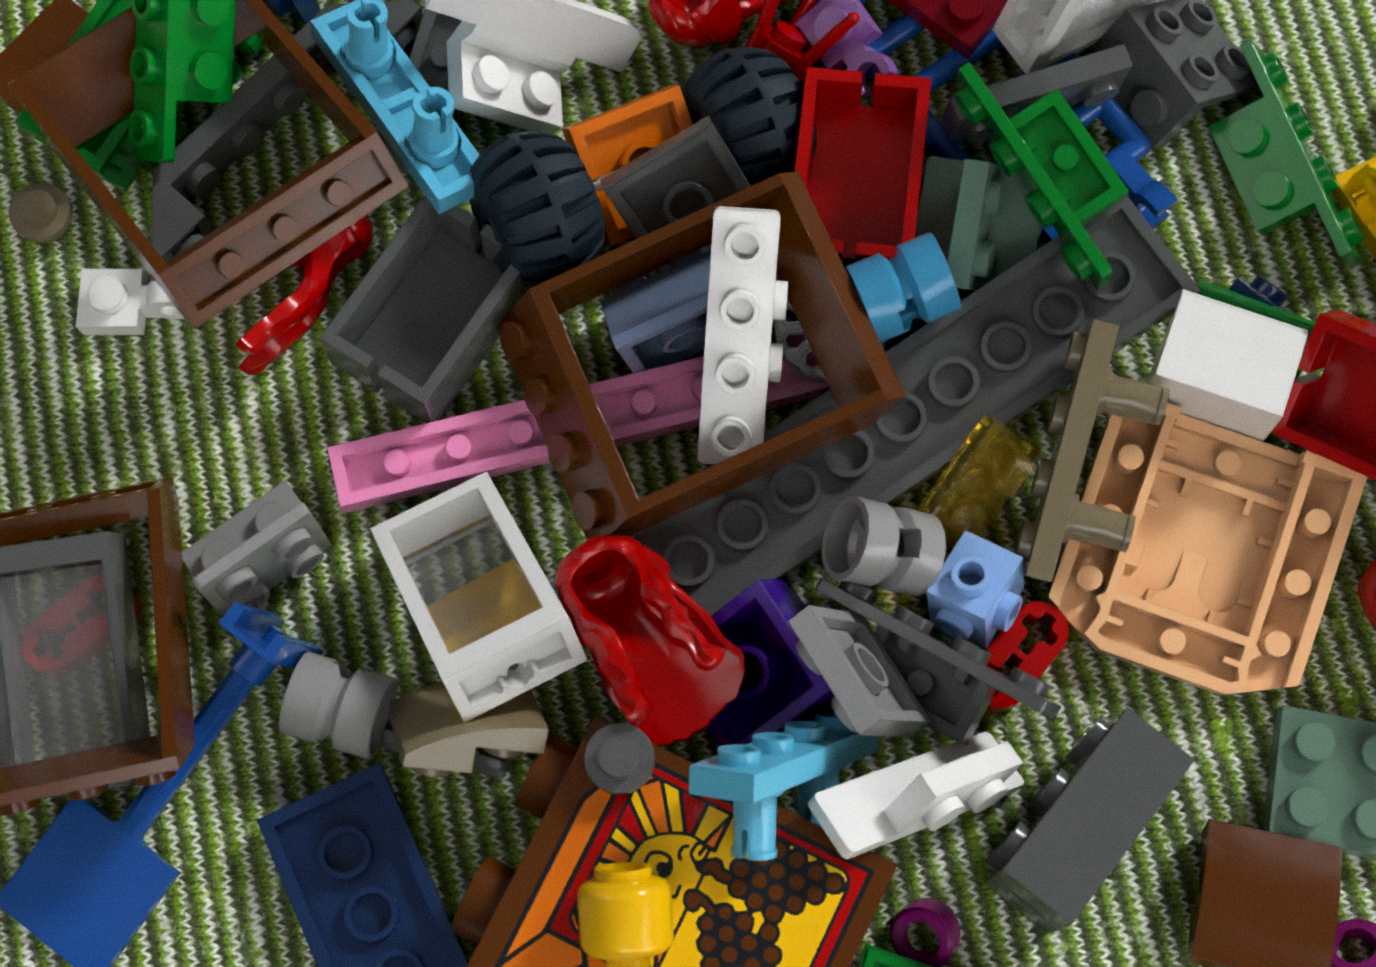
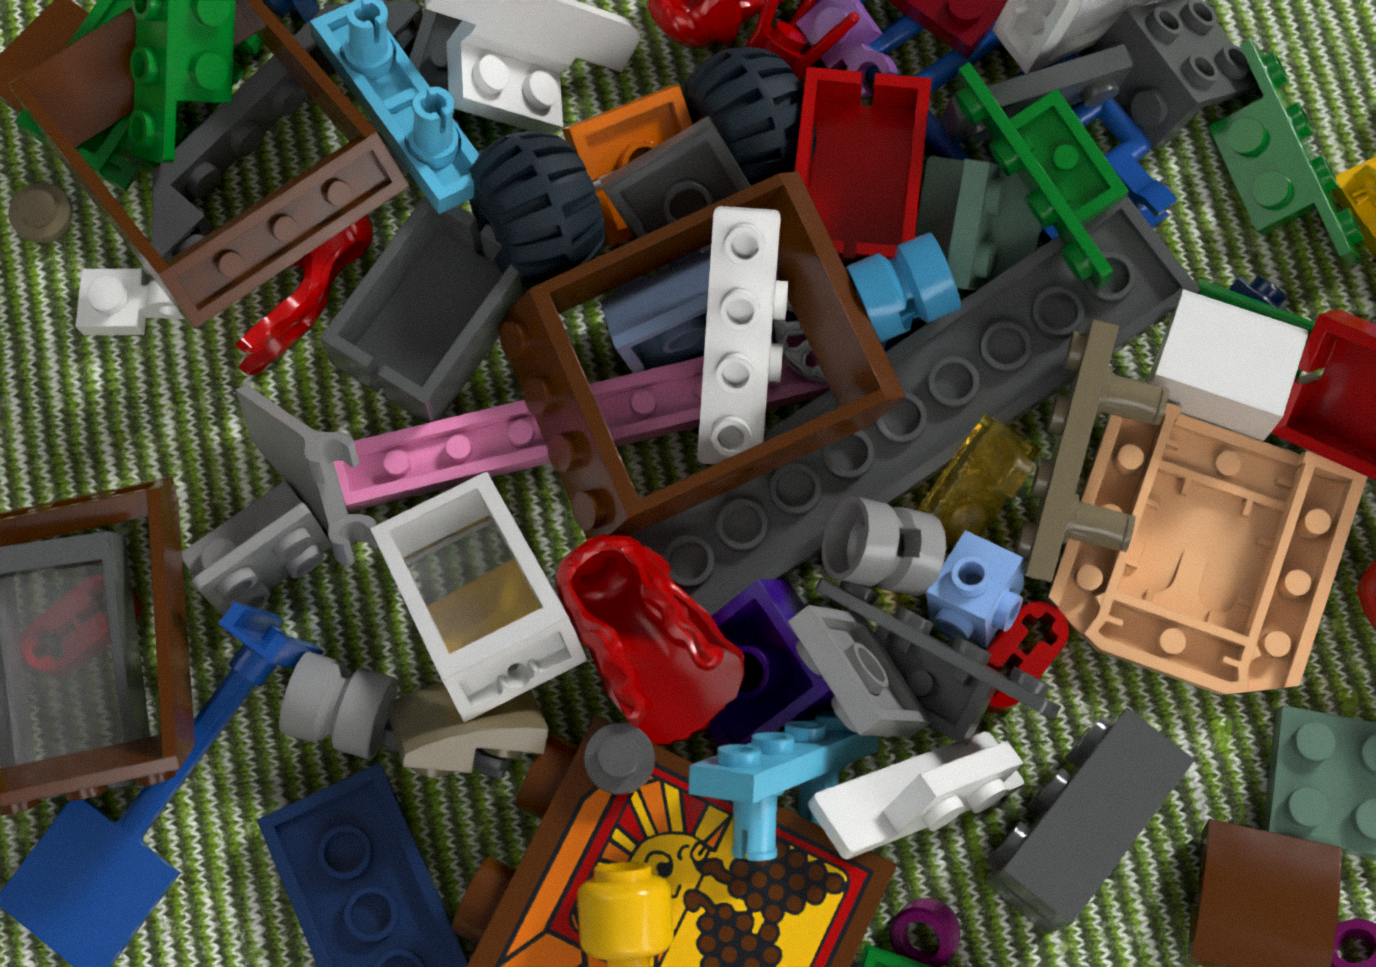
none -> light grey flag [236,384,378,565]

